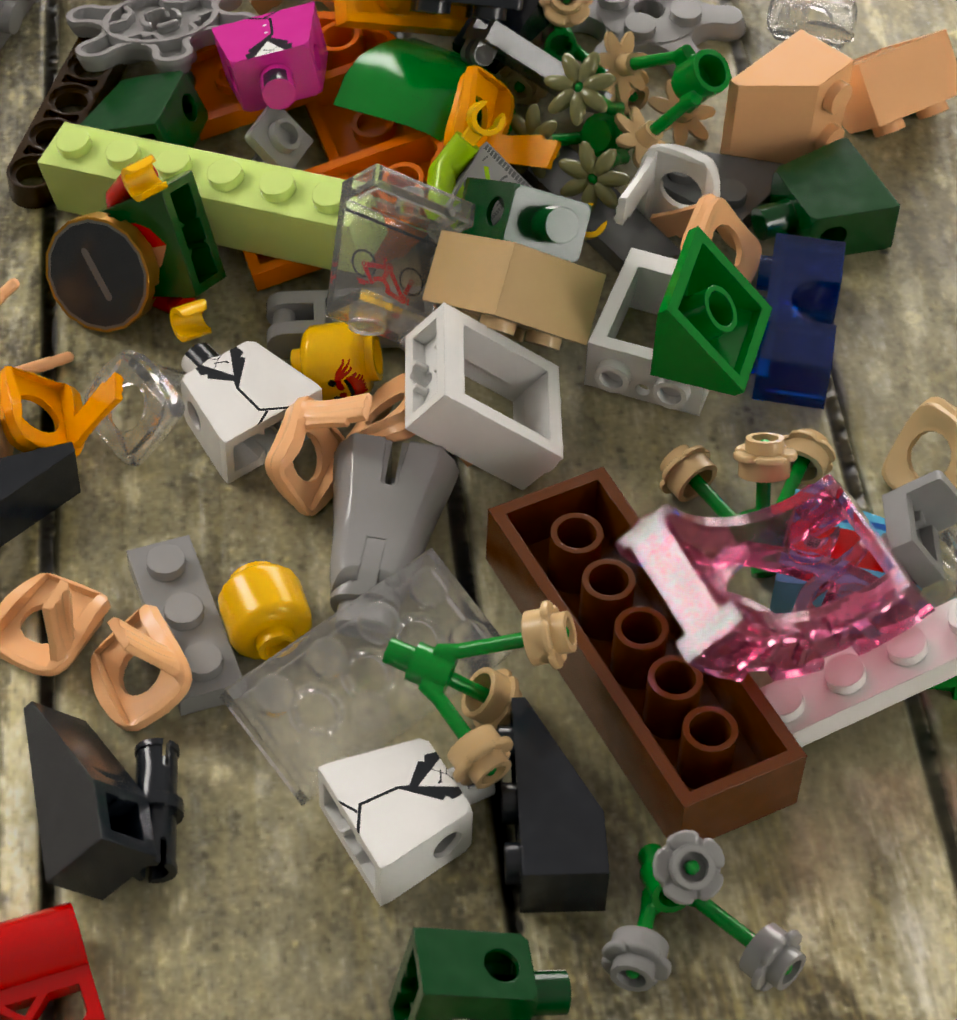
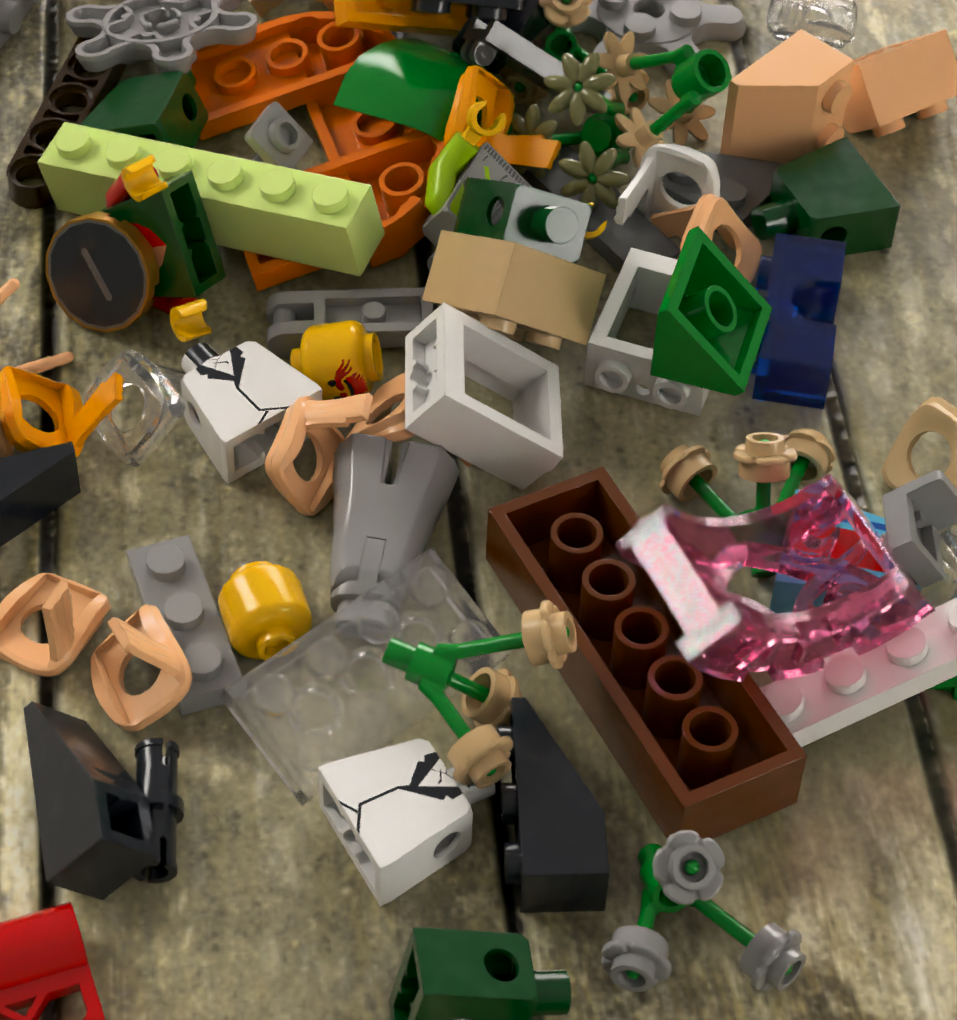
dark pink torso [212,2,328,112] -> none
clear panel [325,163,476,351] -> none

